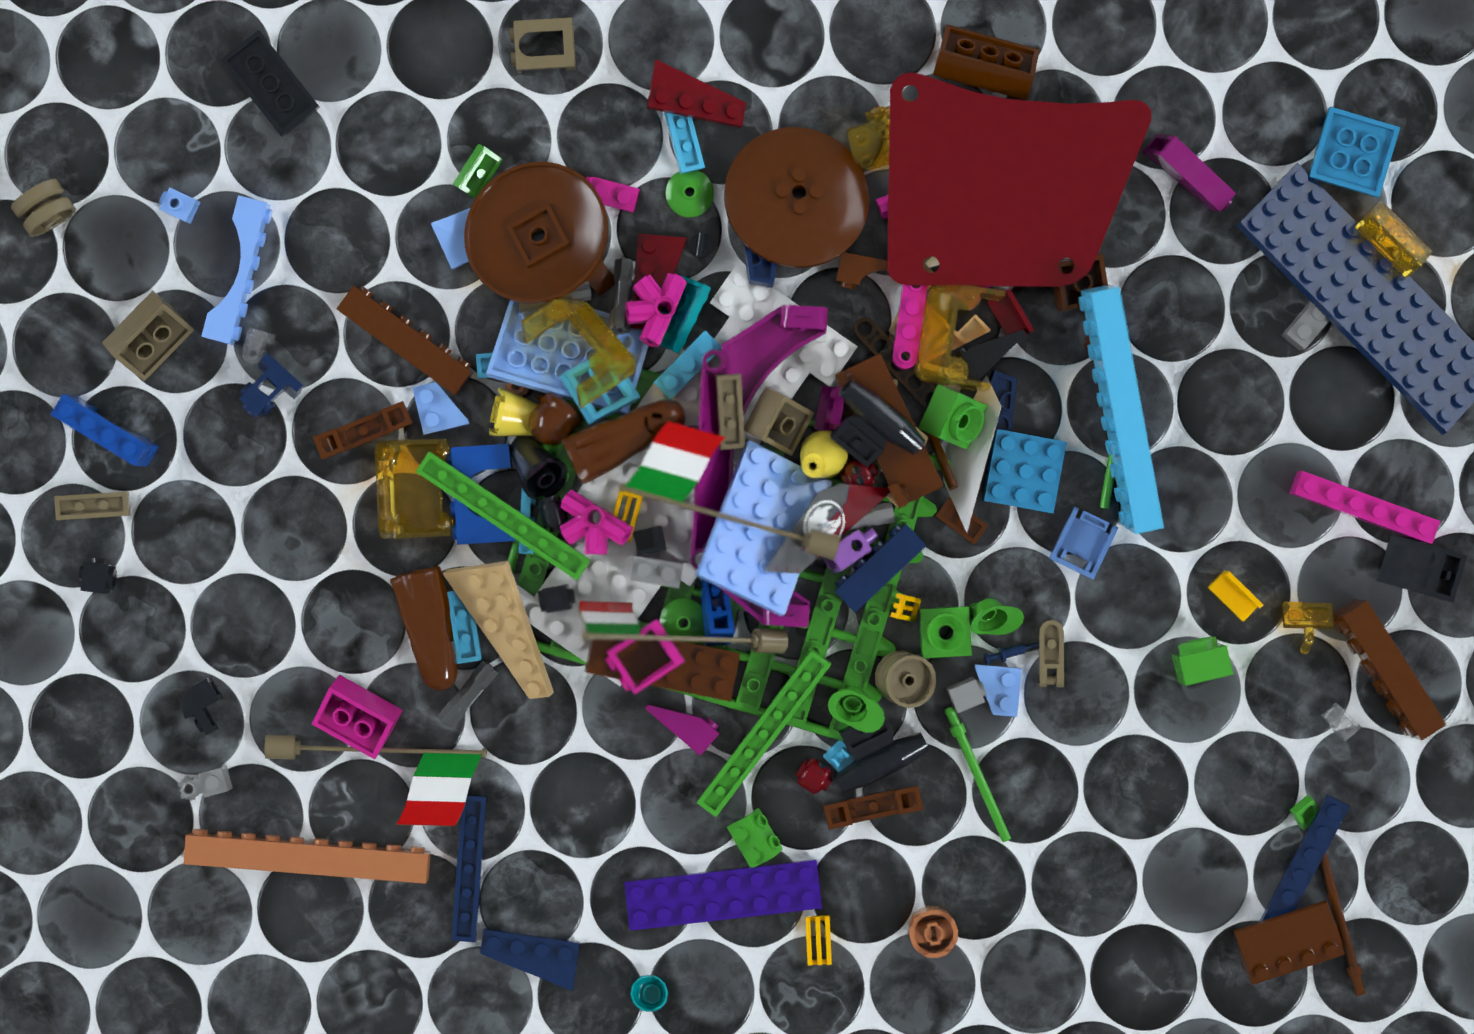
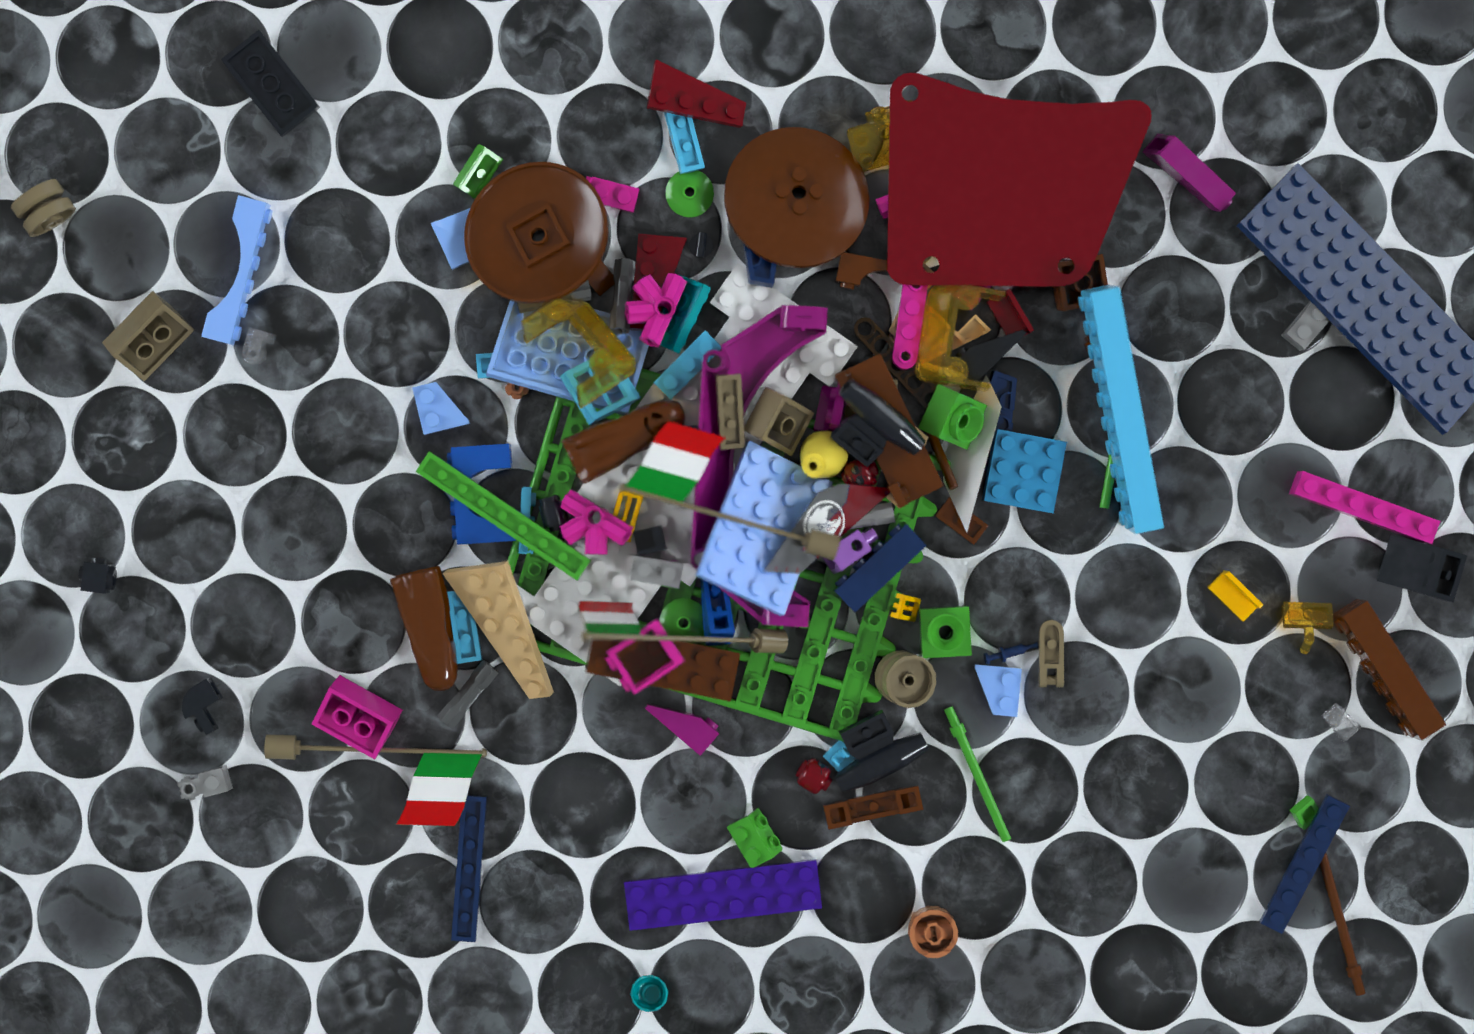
blue arch [50,394,159,467] -> none
dark tan plate [54,491,131,520] -> none
light blue brick [159,187,201,224] -> none
nougat brick [183,829,431,884] -> none
dark blue tile [239,353,303,418] -> none
reddish brown slope [313,401,413,460] -> none
reddish brown brick [336,285,474,396] -> none
clear yellow windscreen [375,439,453,539] -> none
dark blue wing [480,928,580,991] -> none
light yellow cone [489,388,539,436] -> none
dark tan panel [509,17,576,73] -> none
black cone [510,436,568,500] -> none
reddish brown piece [529,393,582,445] -> none
black brick [538,584,576,613] -> none
bright green plate [697,649,831,817] -> none
yellow tile [805,915,832,966] -> none
bright green piece [828,687,885,733] -> none
reddish brown slope [933,24,1040,100] -> none
light grey brick [945,676,987,713] -> none
bright green piece [970,598,1024,635] -> none
medium blue container [1049,506,1118,580] -> none
bright green piece [1172,636,1233,686] -> none
reddish brown slope [1234,900,1345,985] -> none
dark azure plate [1309,107,1400,198] -> none
clear yellow brick [1355,200,1433,278] -> none

